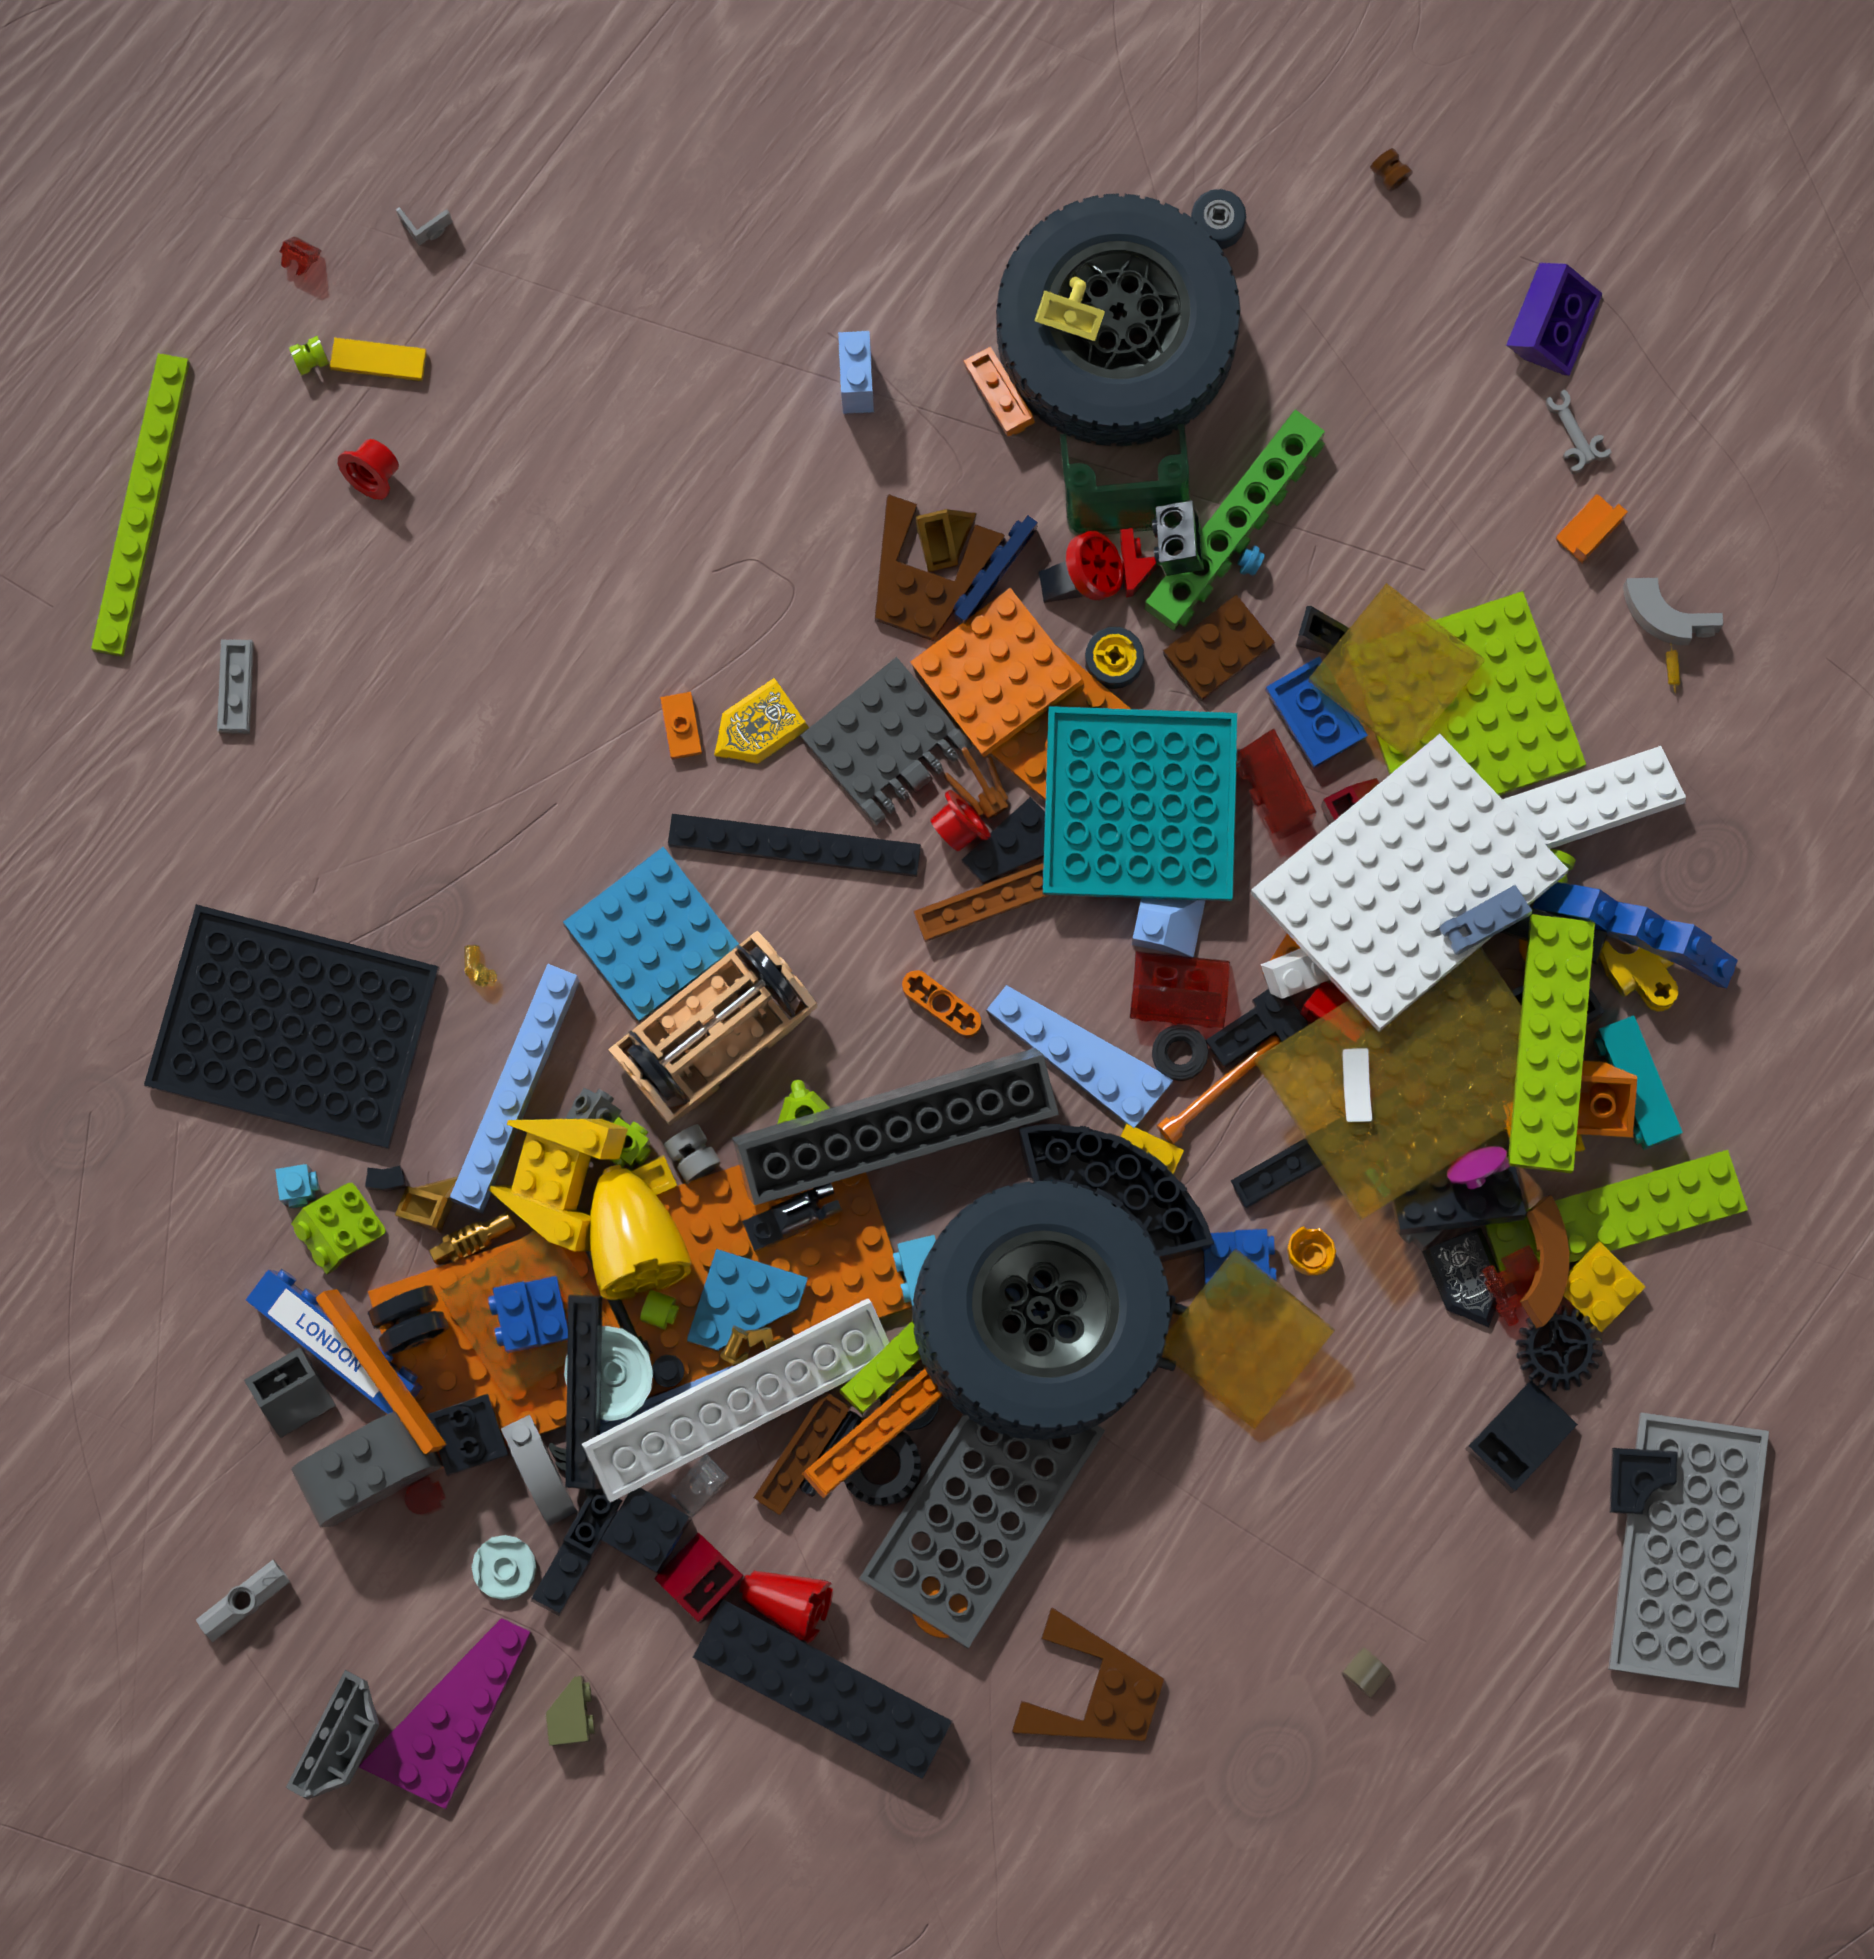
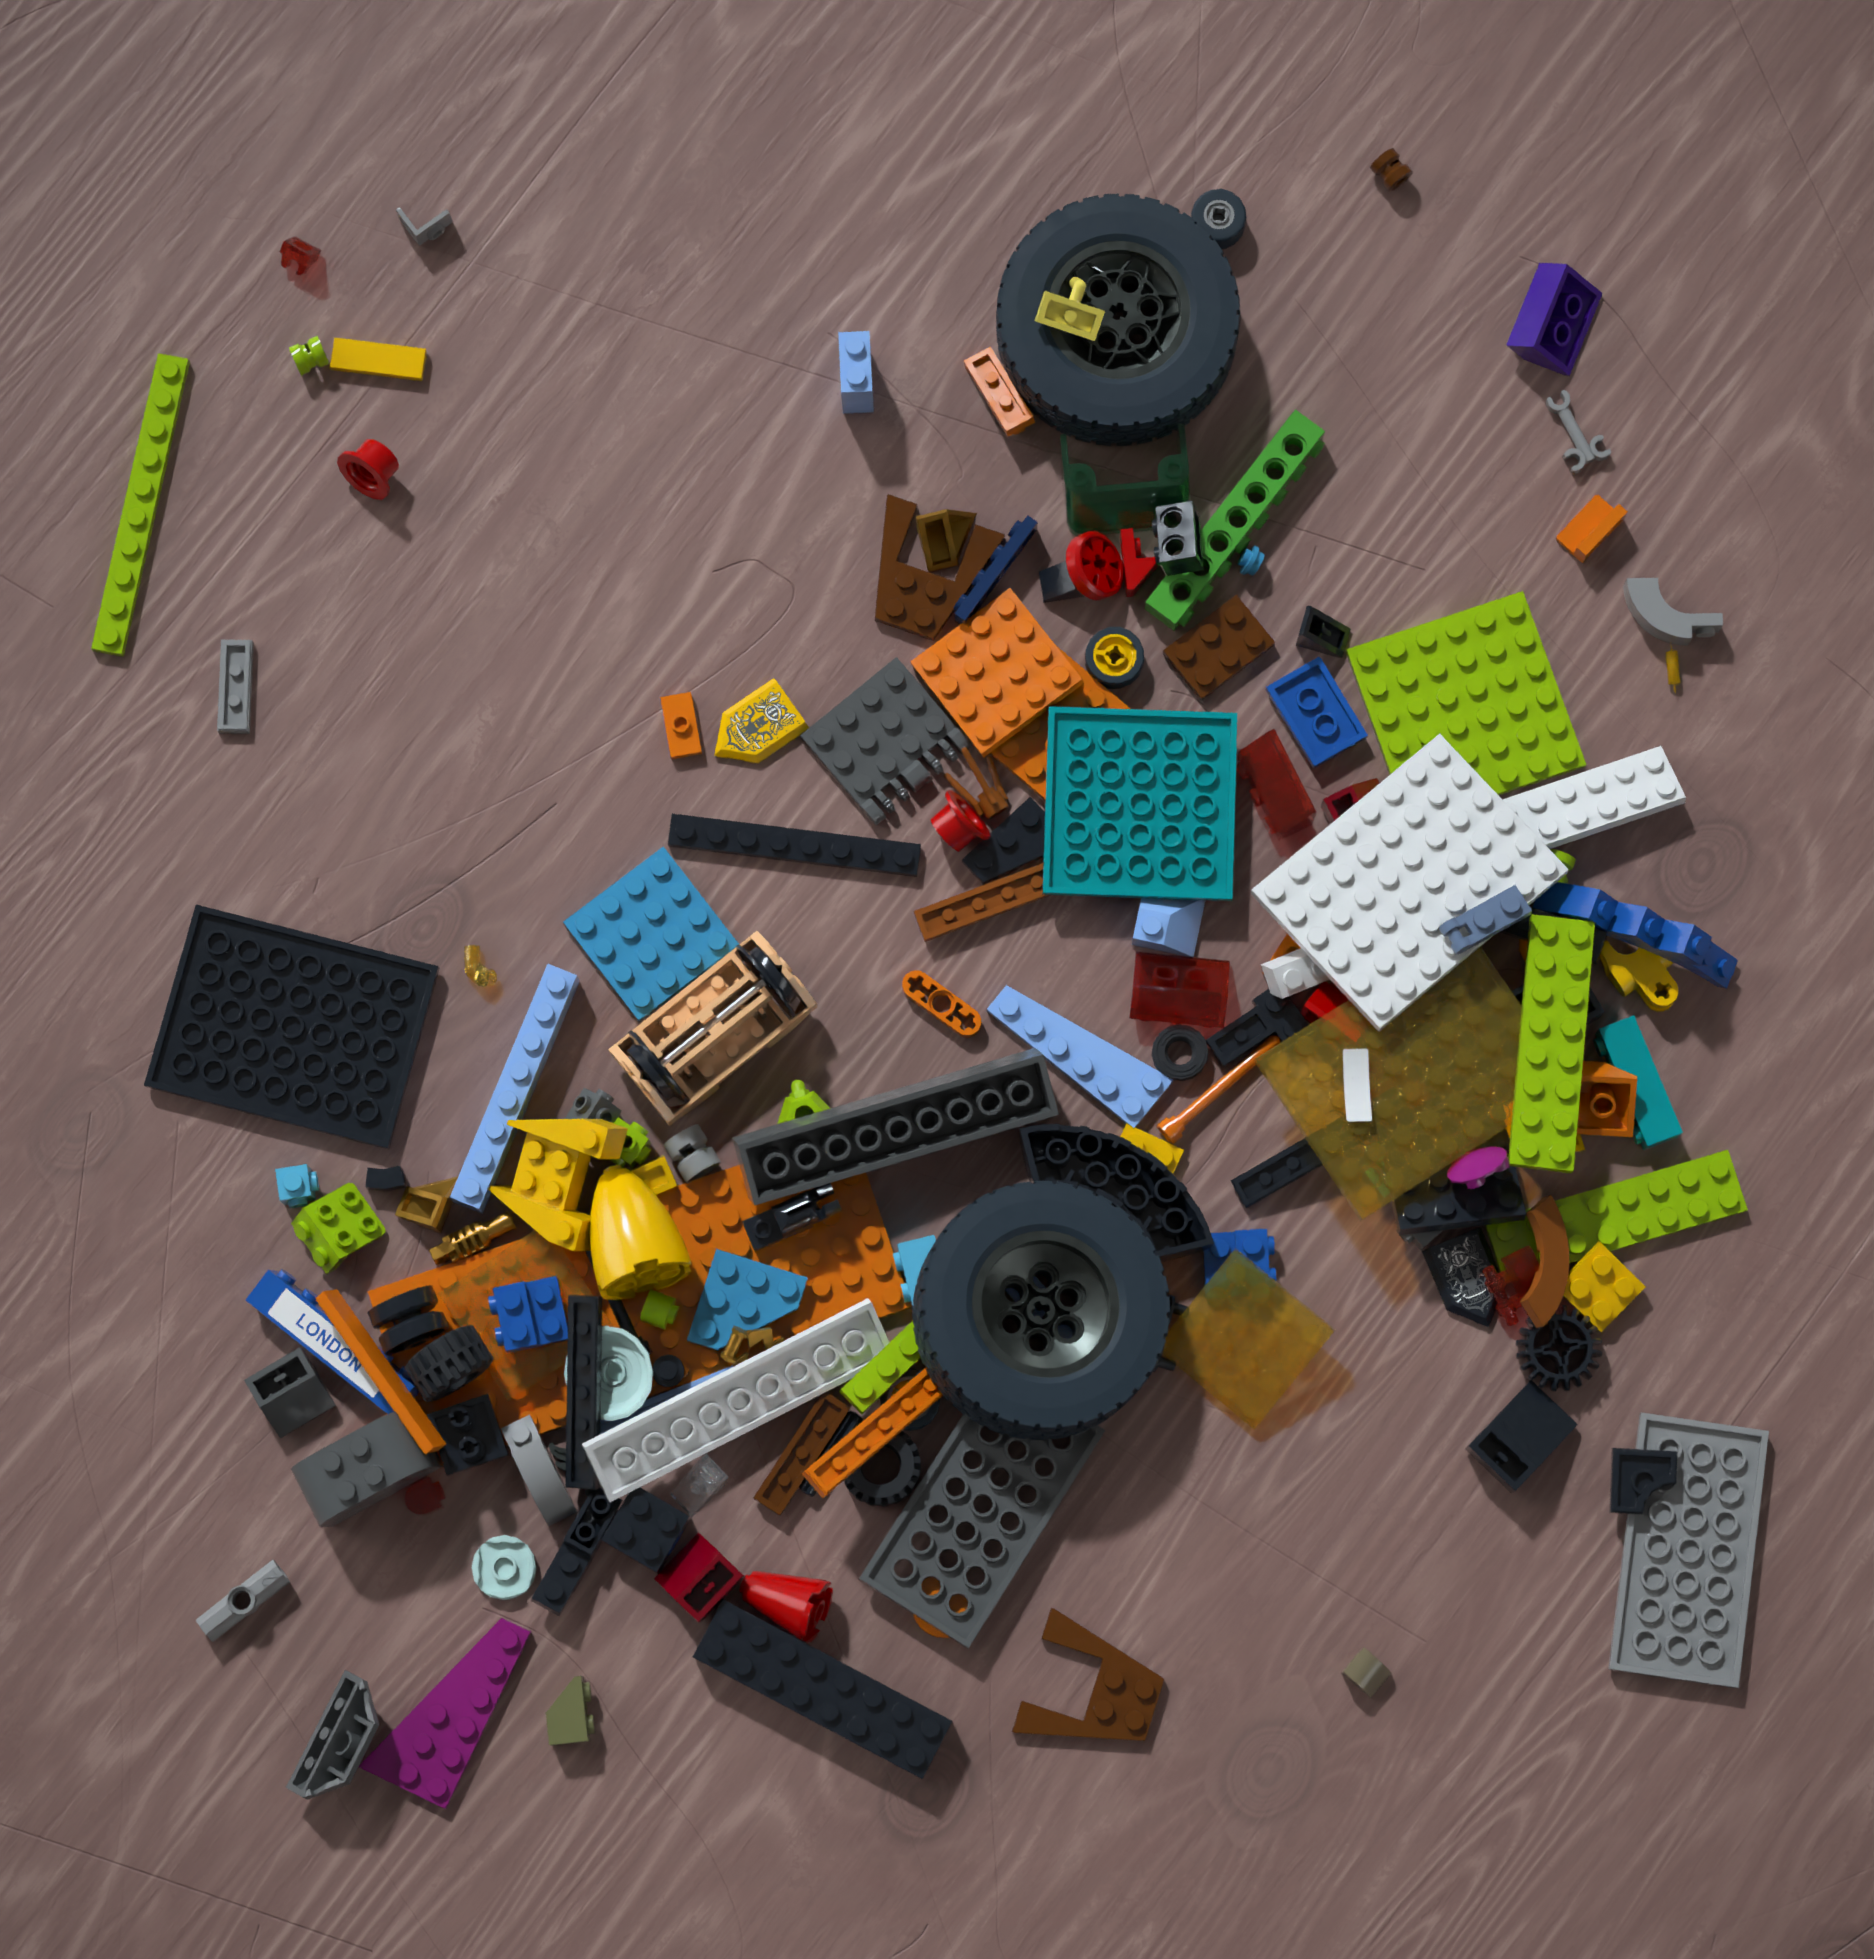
light orange hair [1287,1227,1337,1276] -> none
clear yellow plate [1308,583,1485,758] -> none
none -> black tyre [405,1325,494,1402]

